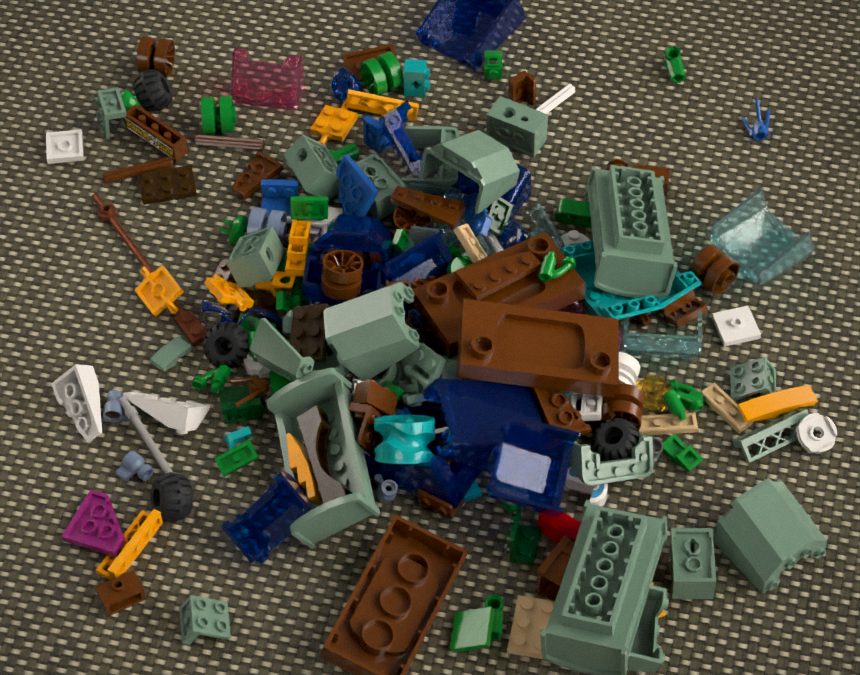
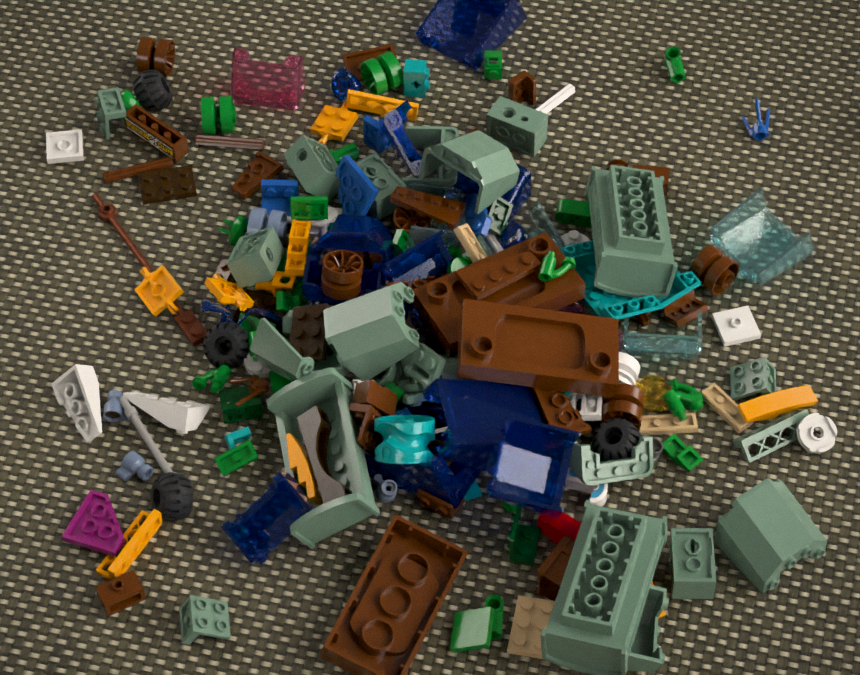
sand green slope [150,337,192,372] -> none

